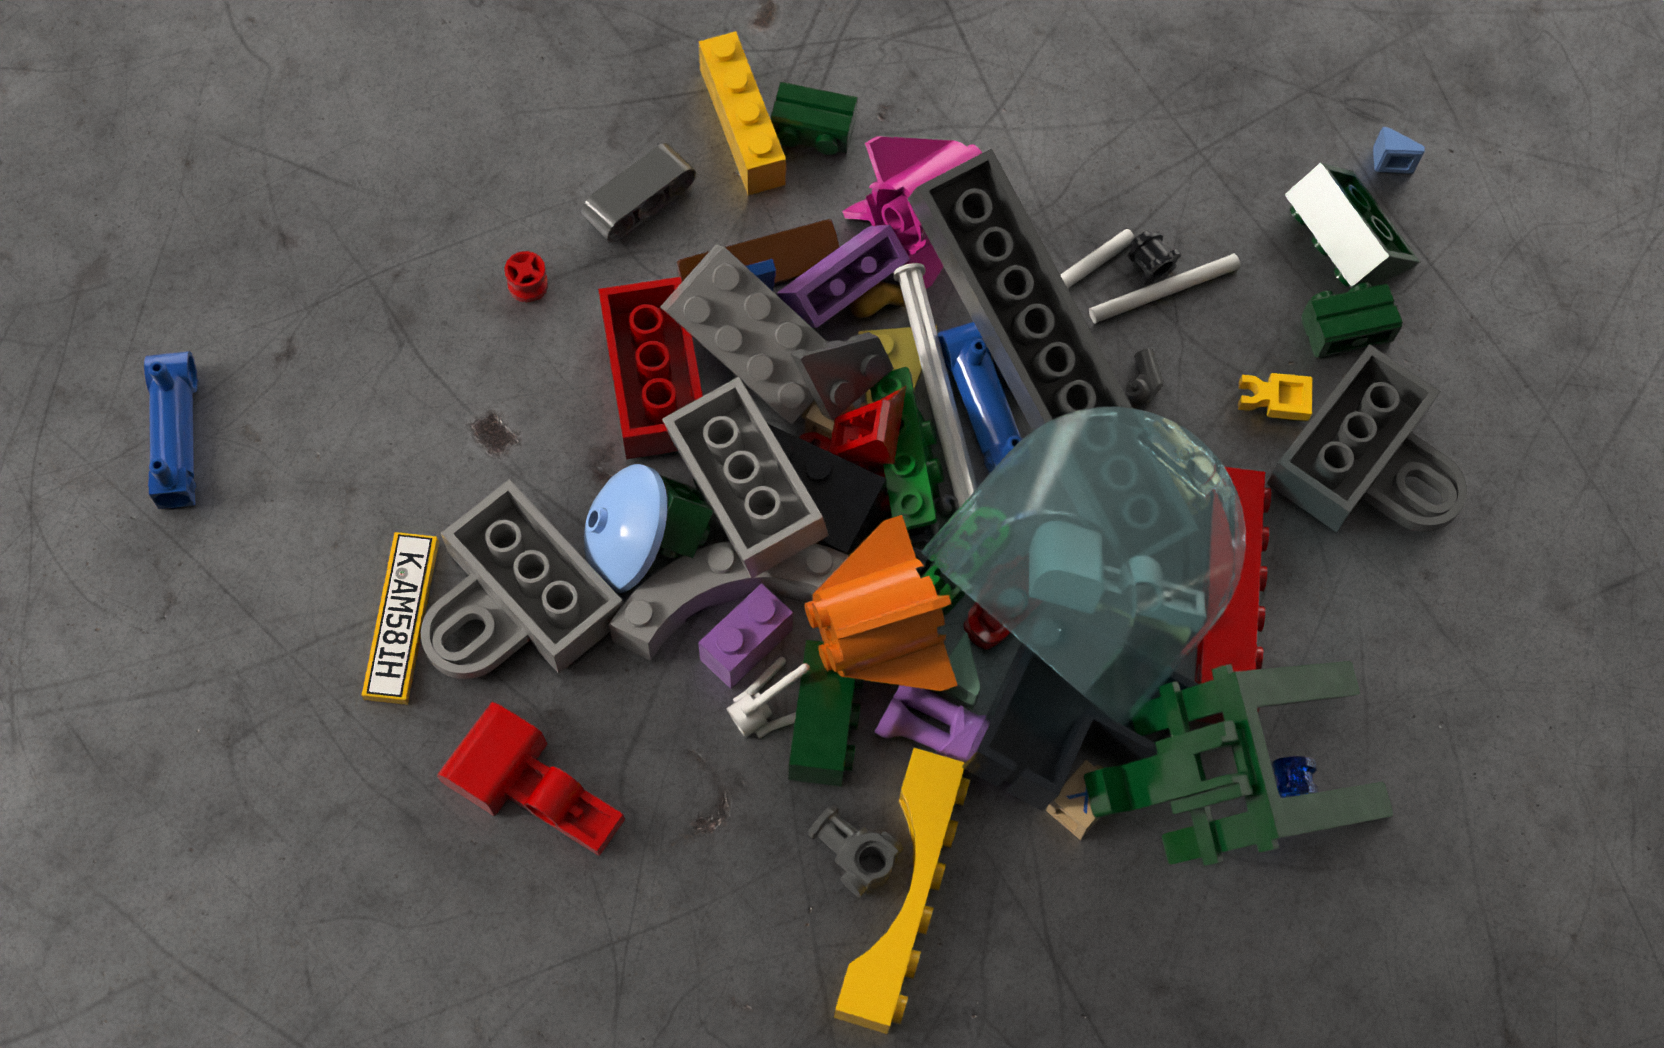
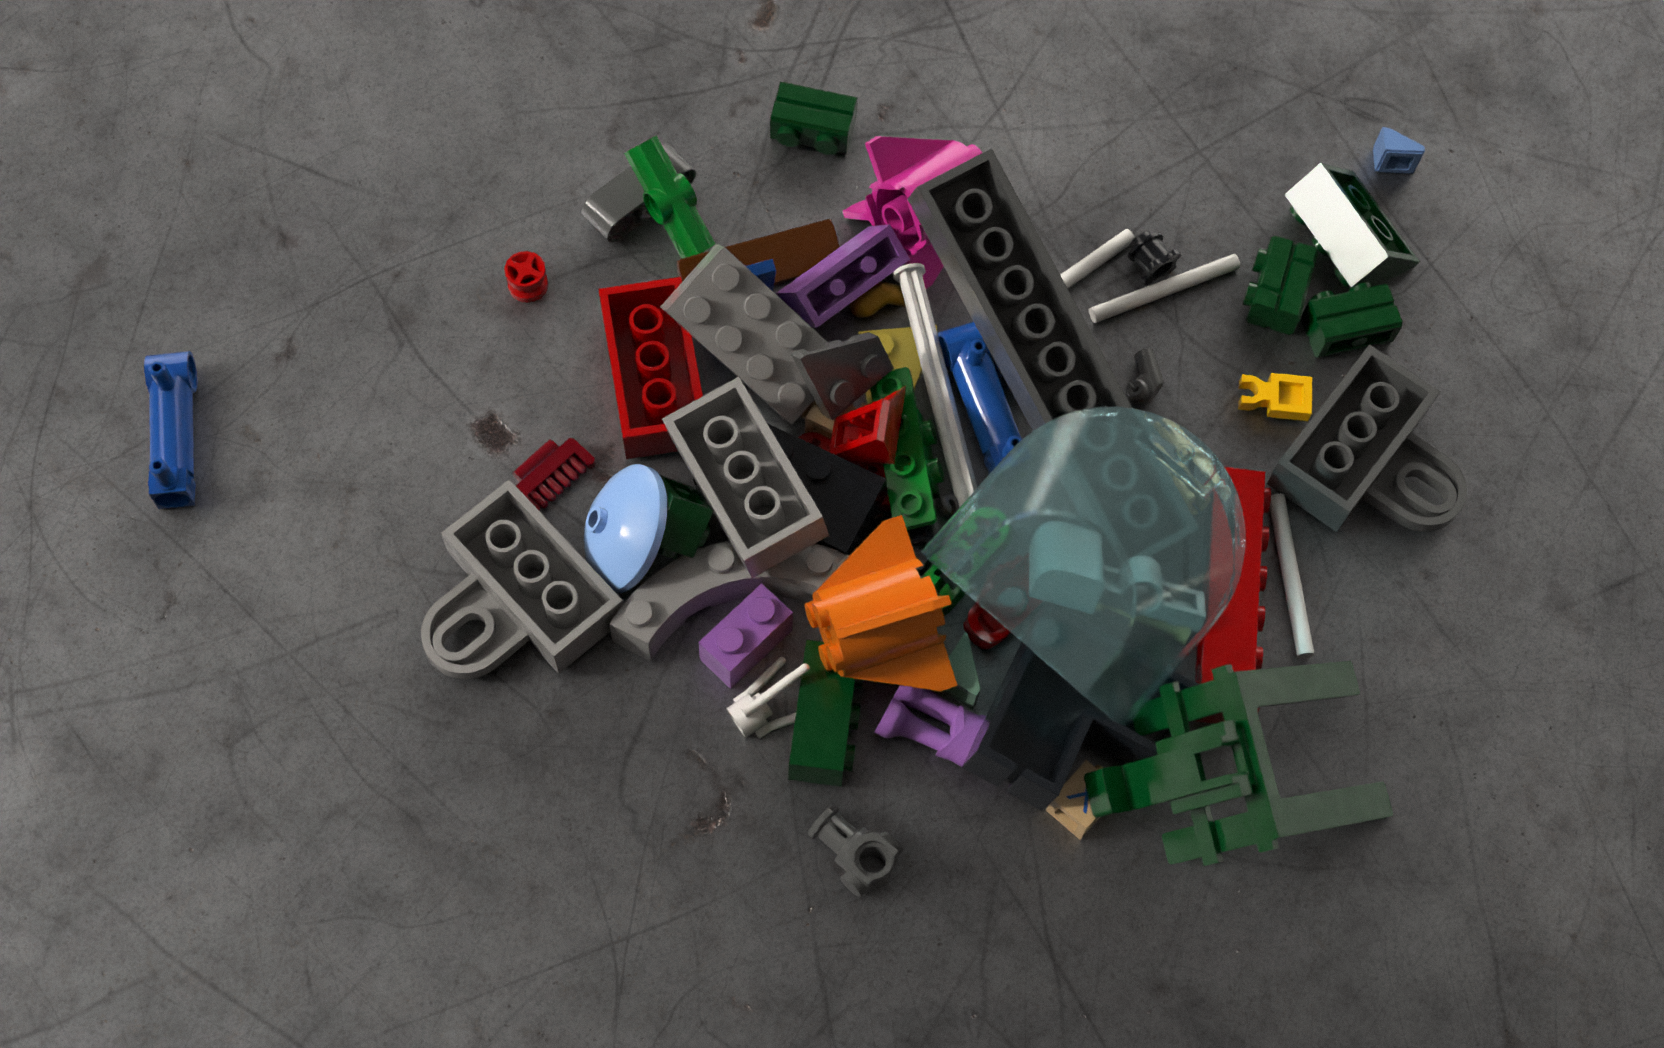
tile [362,532,439,705] -> none
red plate [437,702,626,856] -> none
yellow brick [699,31,786,195] -> none
yellow arch [834,748,970,1034] -> none
clear blue wheel [1271,756,1319,798] -> none
none -> dark red piece [512,438,595,512]
none -> green piece [624,135,716,258]
none -> dark green brick [1242,236,1319,335]
none -> white bar [1270,493,1314,659]

